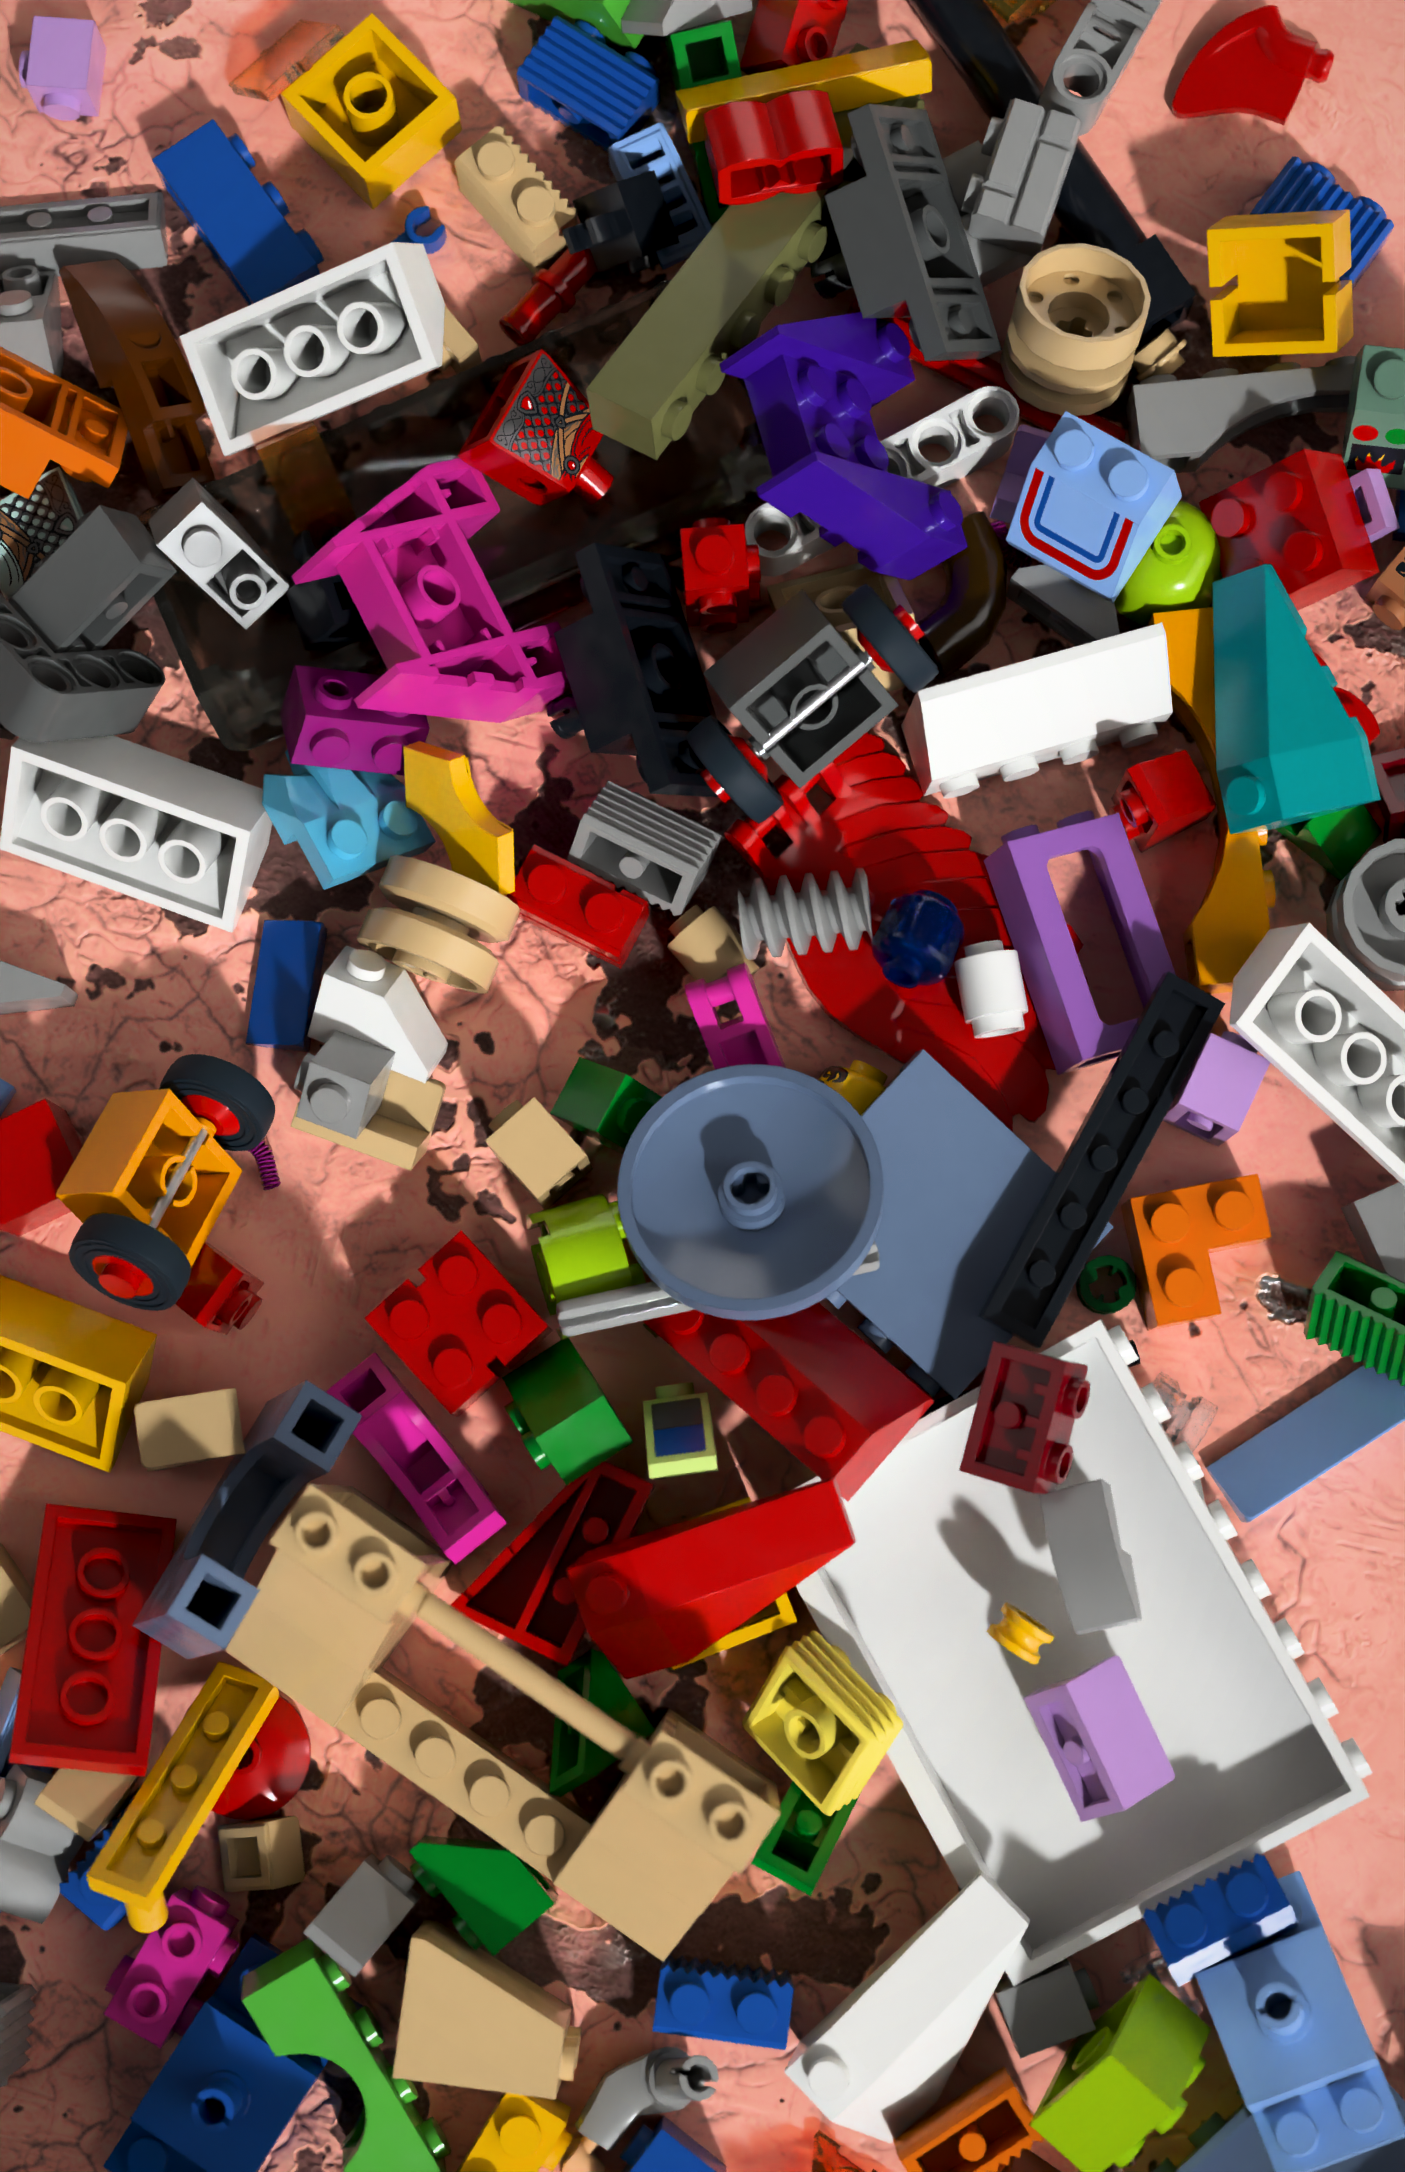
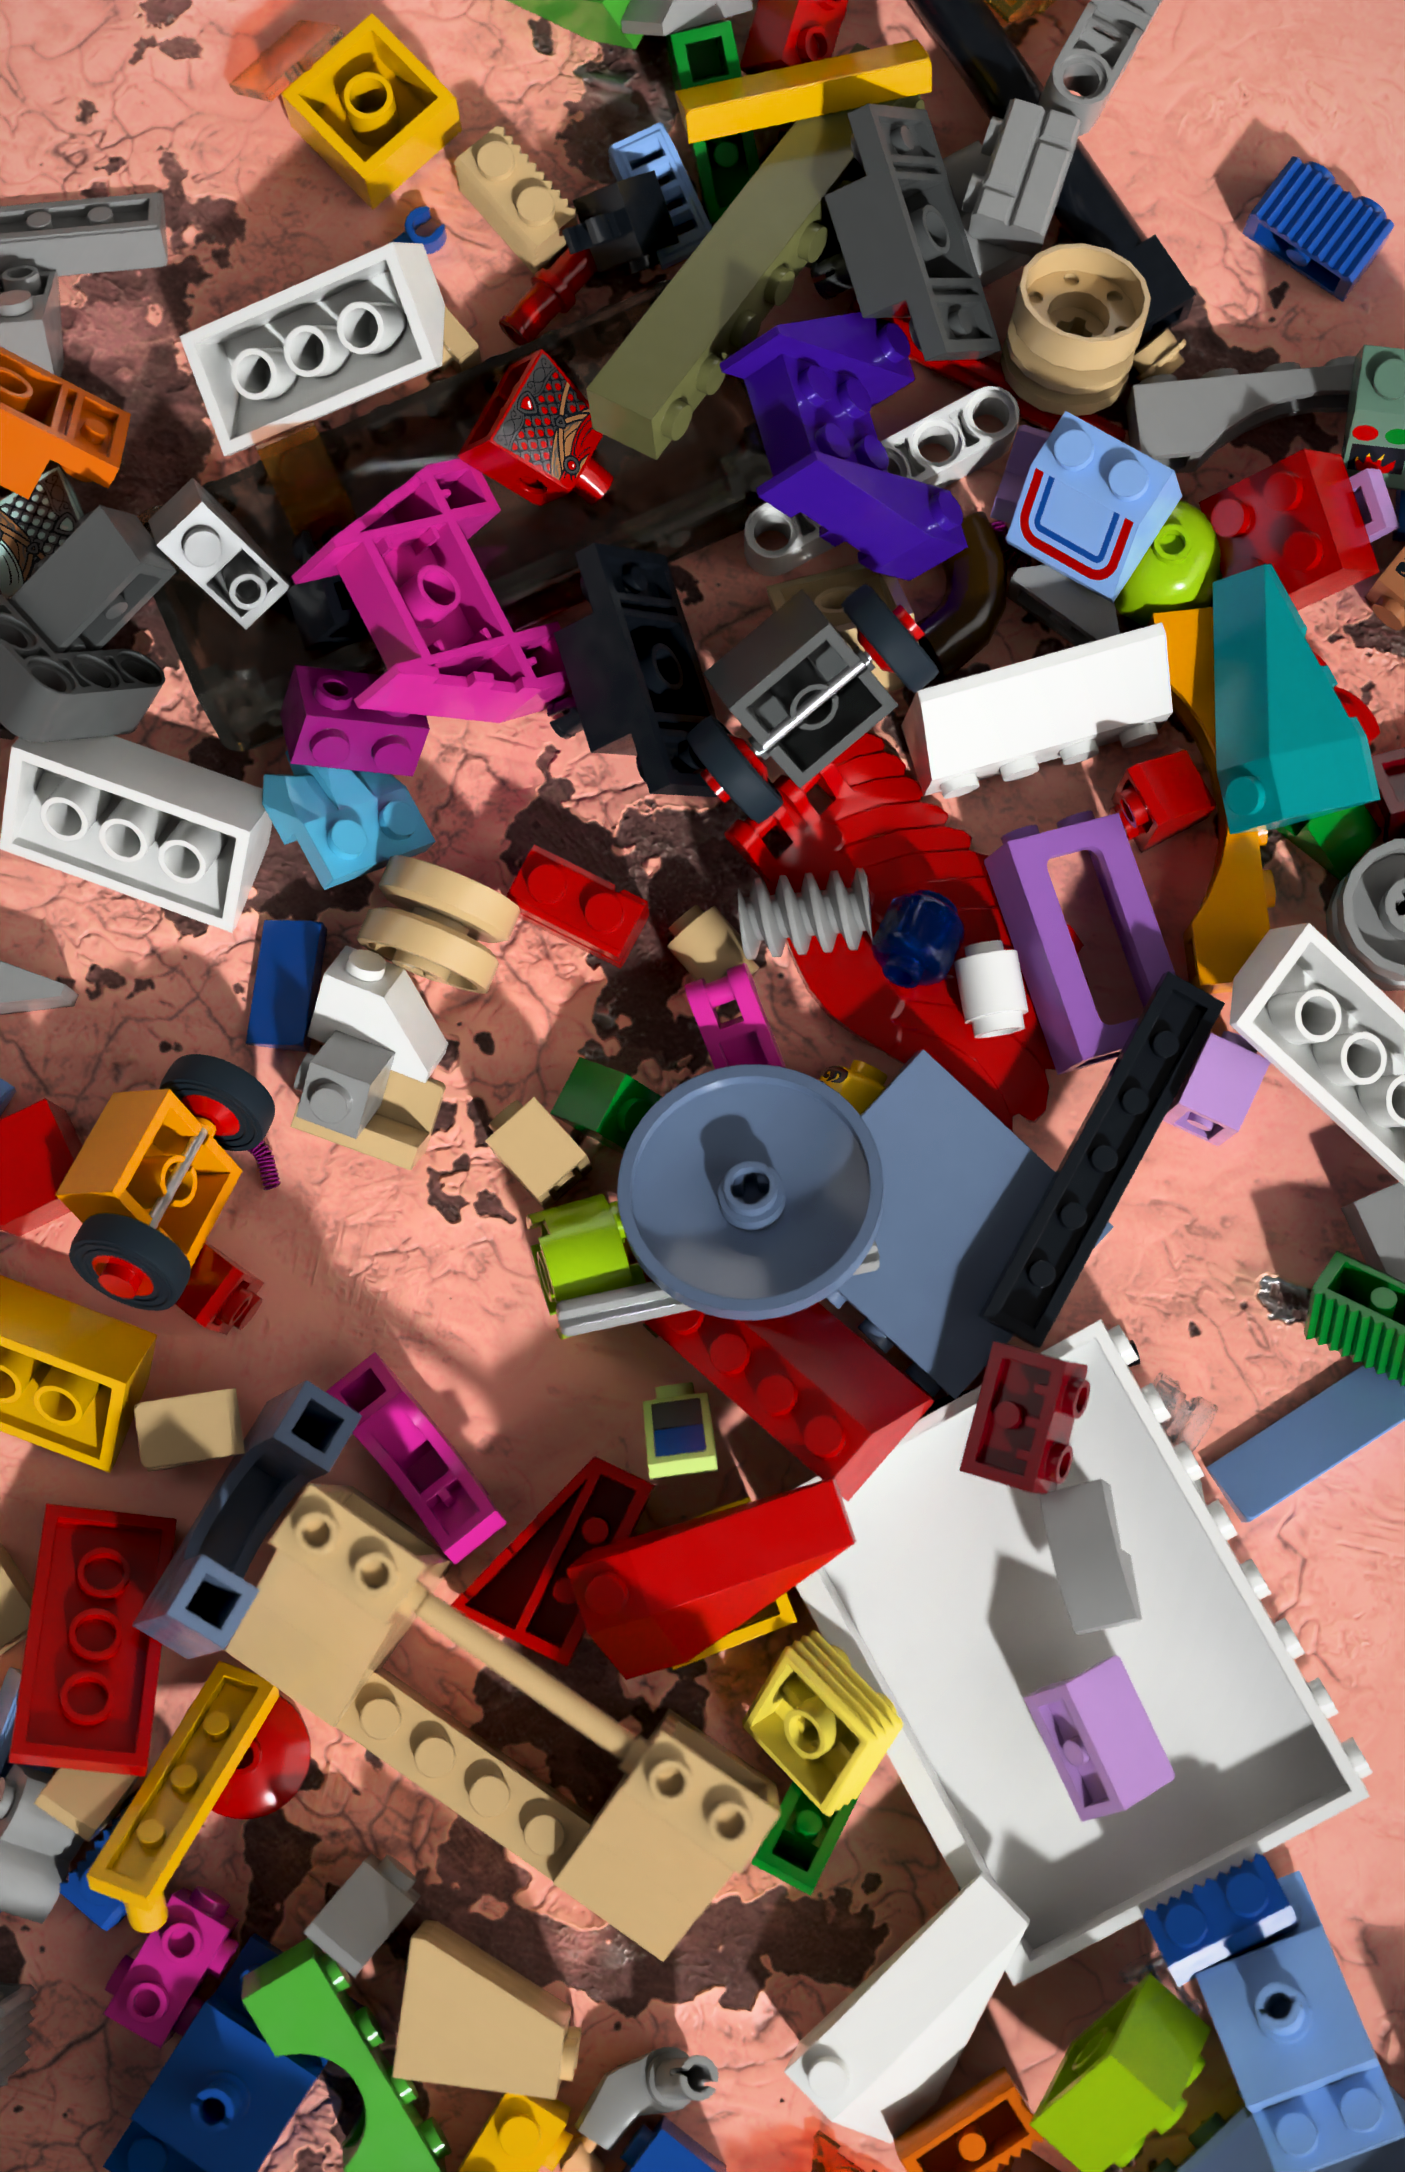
lavender brick [19,16,107,121] -> none
reddish brown slope [59,259,216,498] -> none
blue brick [152,119,324,306] -> none
tan slope [217,1816,305,1892] -> none
red piece [364,1230,553,1417] -> none
yellow tile [403,741,515,896] -> none
green slope [409,1836,559,1956] -> none
green brick [502,1338,633,1485] -> none
blue brick [516,15,661,152] -> none
green slope [549,1649,655,1797] -> none
light grey brick [567,781,722,916] -> none
blue brick [652,1954,794,2050] -> none
red brick [680,518,761,633] -> none
red brick [703,90,843,205] -> none
yellow bush [987,1602,1055,1665] -> none
light grey brick [994,1958,1100,2058] -> none
dark green bush [1076,1255,1137,1315] -> none
orange brick [1121,1173,1272,1331] -> none
red arm [1171,5,1335,126] -> none
yellow piece [1207,209,1354,357] -> none

